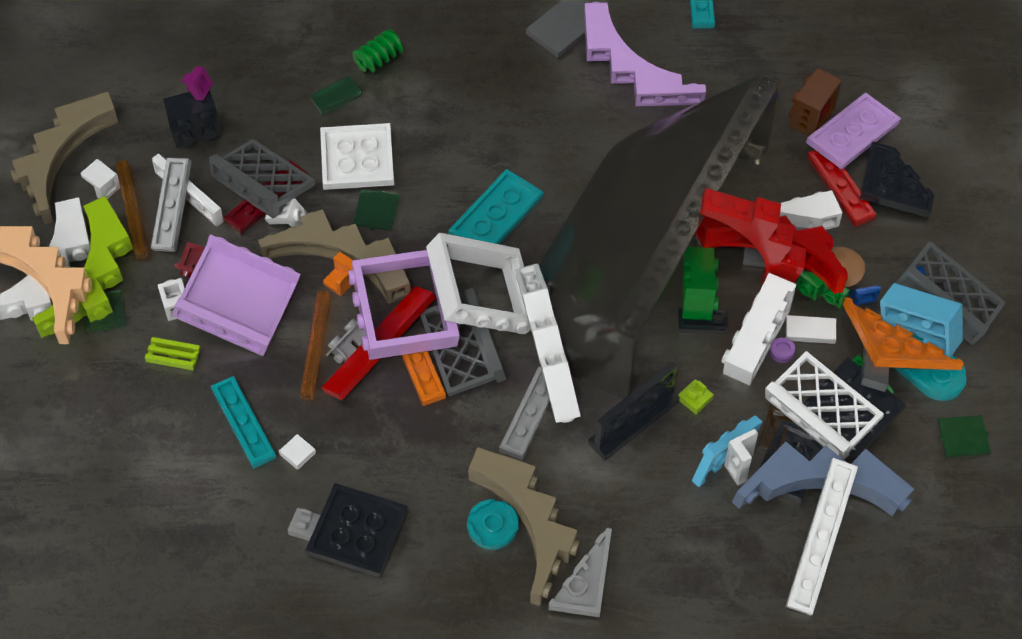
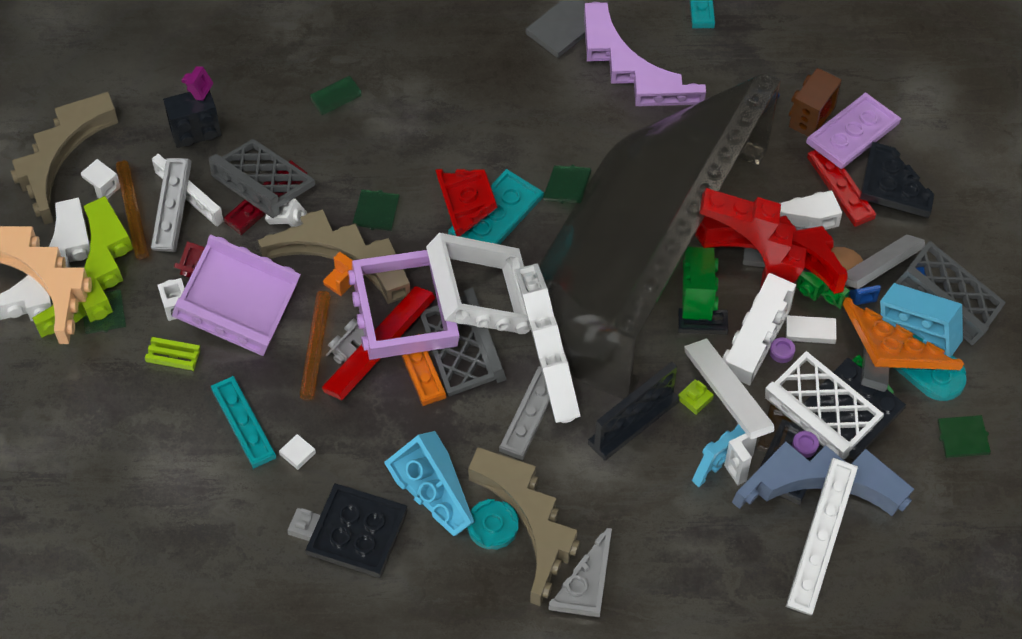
white plate [320,123,394,190] -> none
green piece [352,29,404,73] -> none
none -> medium azure wedge [384,431,474,536]
none -> red wing [435,169,497,236]
none -> clear green piece [543,165,591,204]
none -> white tile [684,338,774,440]
none -> medium lavender tile [792,431,819,458]
none -> light grey tile [845,234,925,289]

